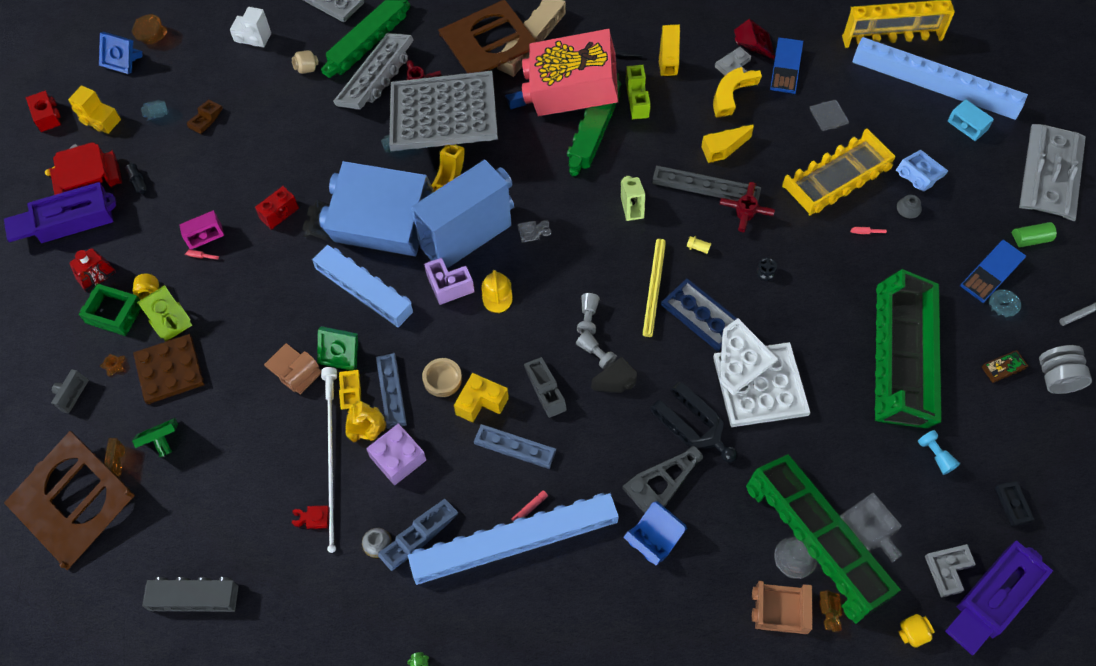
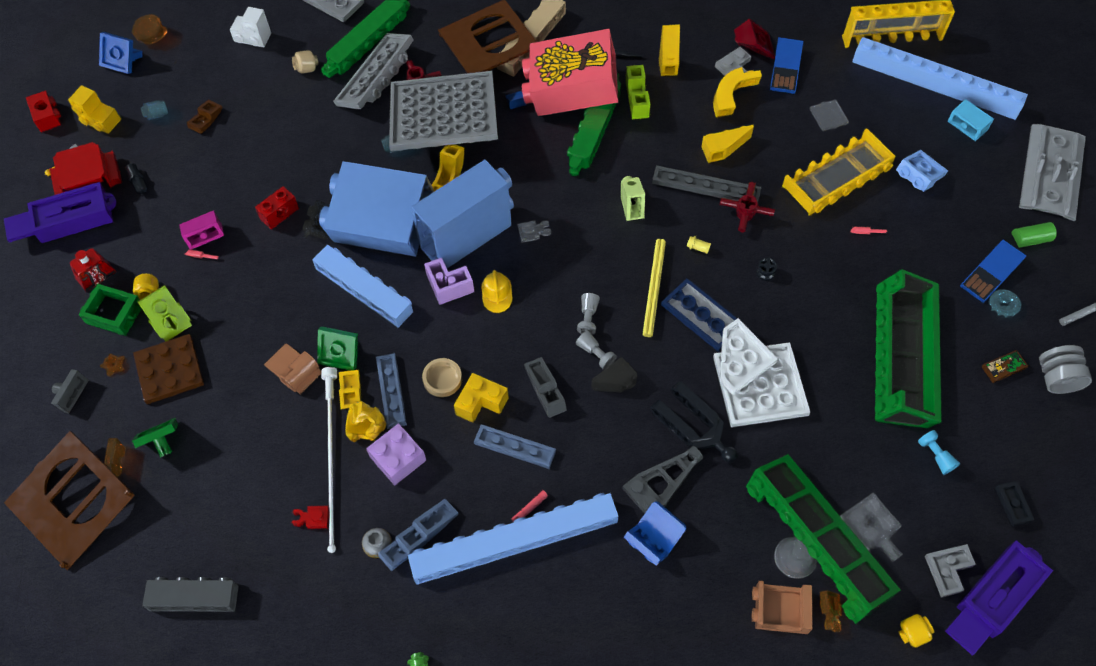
dark grey cone [897,195,922,218] -> none

